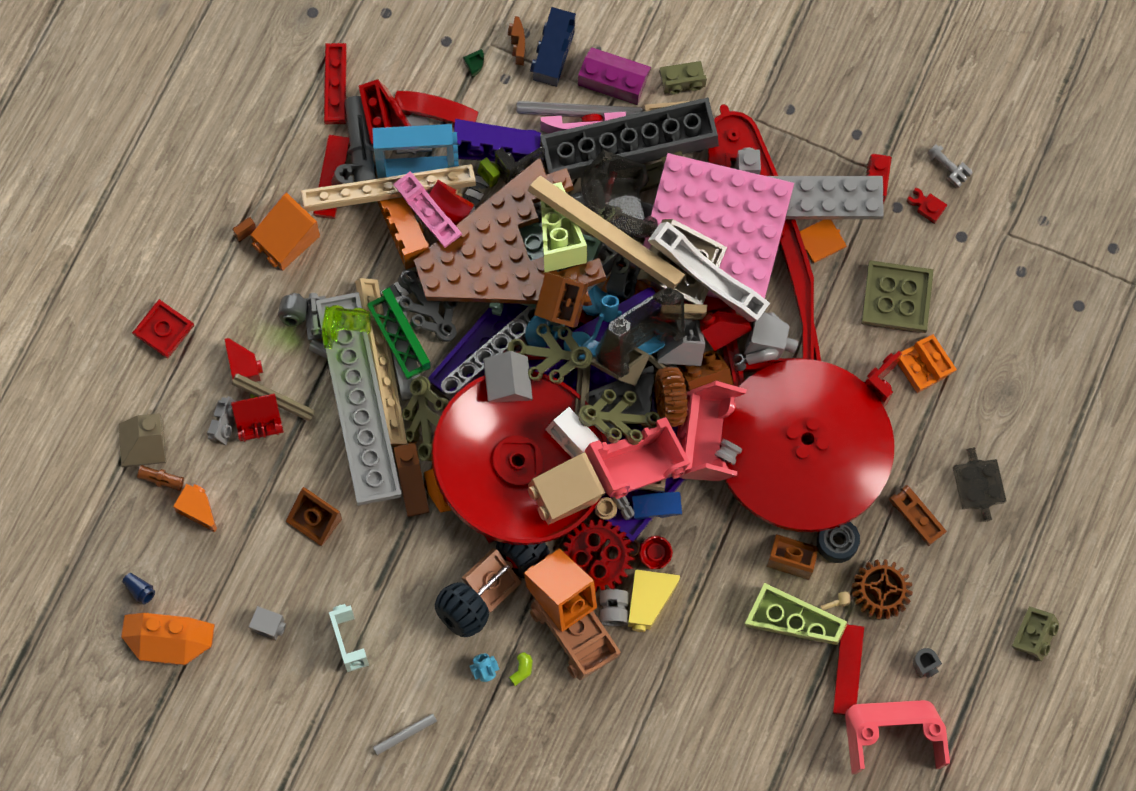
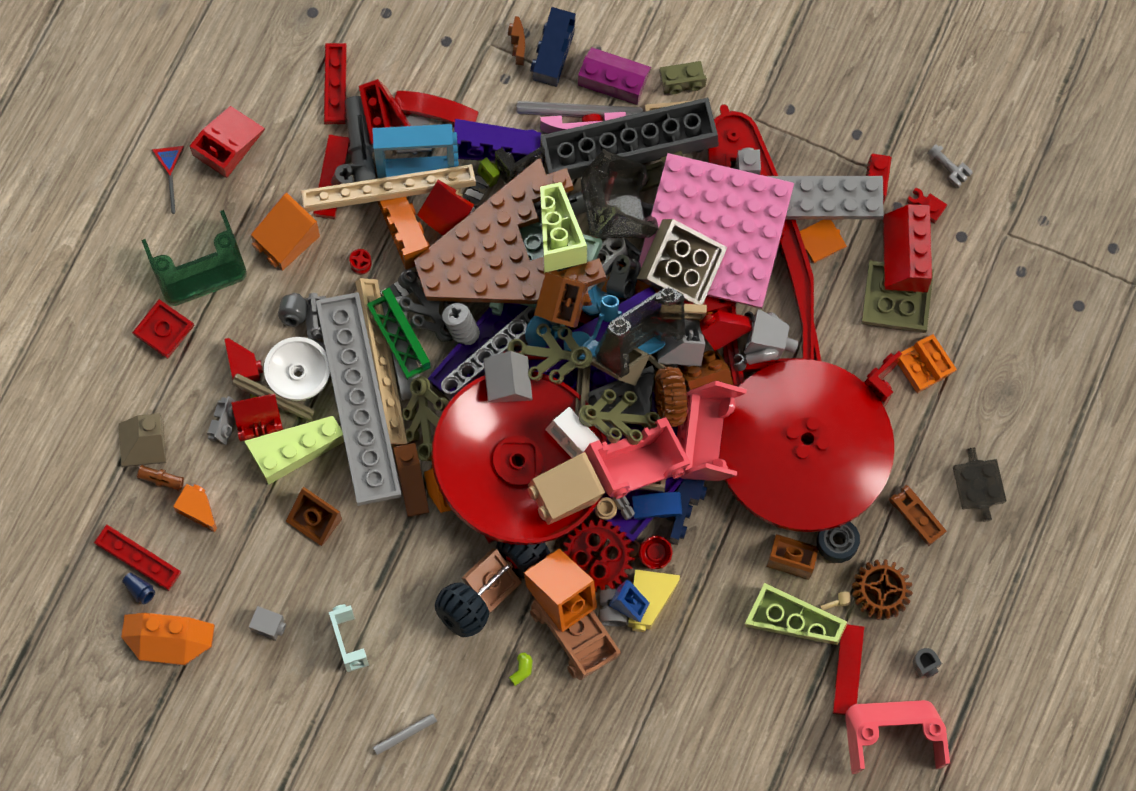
dark orange tile [233,217,256,242] -> none
clear neon green bracket [322,305,371,349] -> none
bright pink slope [393,171,462,248] -> none
dark green tile [463,49,484,78] -> none
medium azure gear [469,653,499,682] -> none
tan tile [527,176,685,290] -> none
white arch [648,222,770,322] -> none
light grey wheel [715,439,743,465] -> none
olive bracket [1012,606,1059,662] -> none
none -> red tile [94,524,182,591]
none -> clear green windscreen [141,210,247,306]
none -> piece [152,146,184,214]
none -> red slope [190,106,265,178]
none -> yellowish green wedge [245,416,344,485]
none -> white dish [264,337,330,401]
none -> red wheel [349,249,372,275]
none -> light grey piece [442,303,480,345]
none -> blue slope [609,580,650,622]
none -> dark blue slope [666,479,707,545]
none -> red slope [883,204,932,292]

